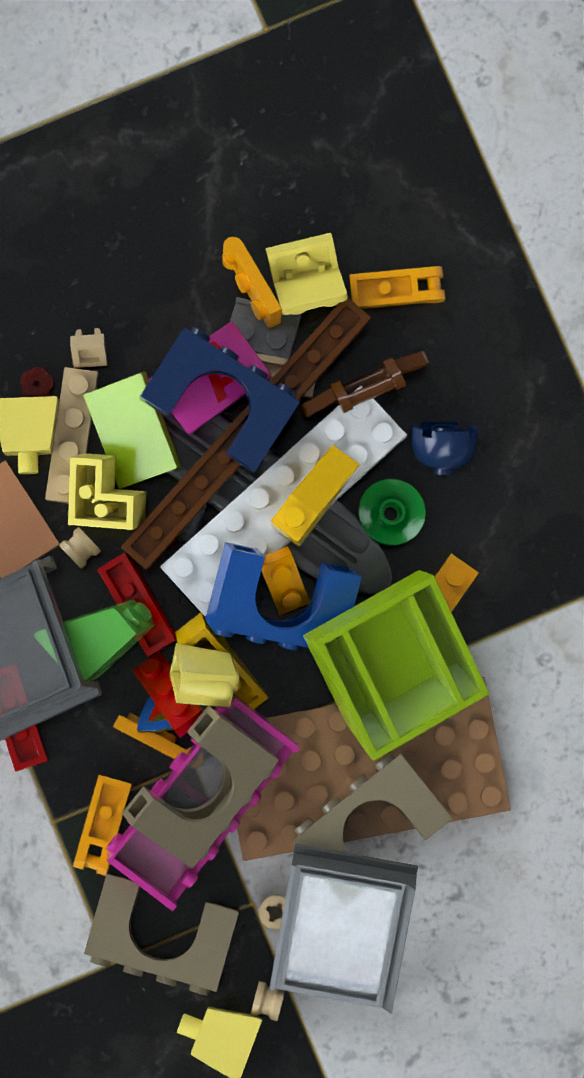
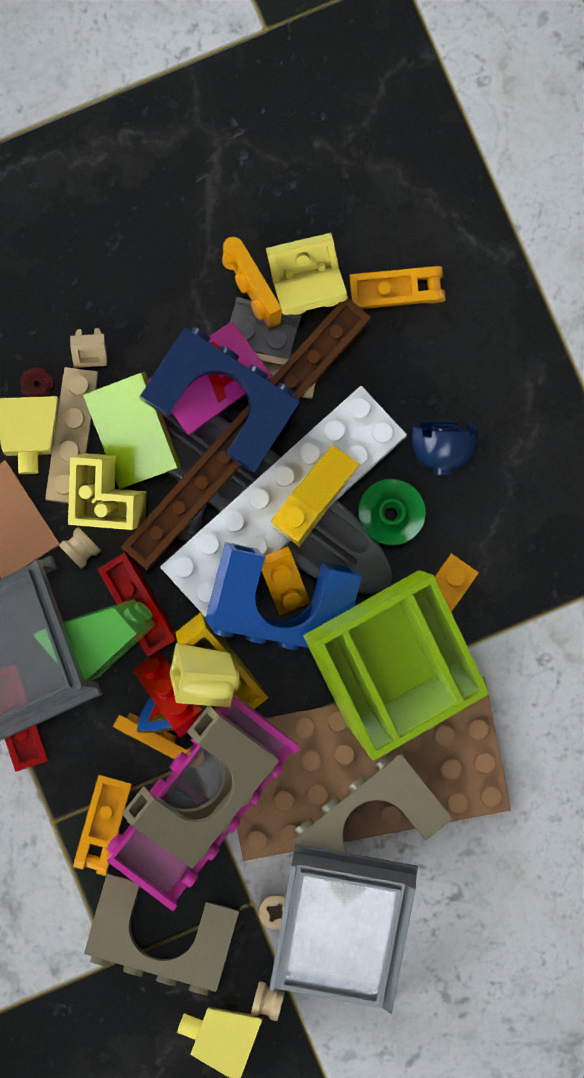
reddish brown bar [301,351,430,419] -> none

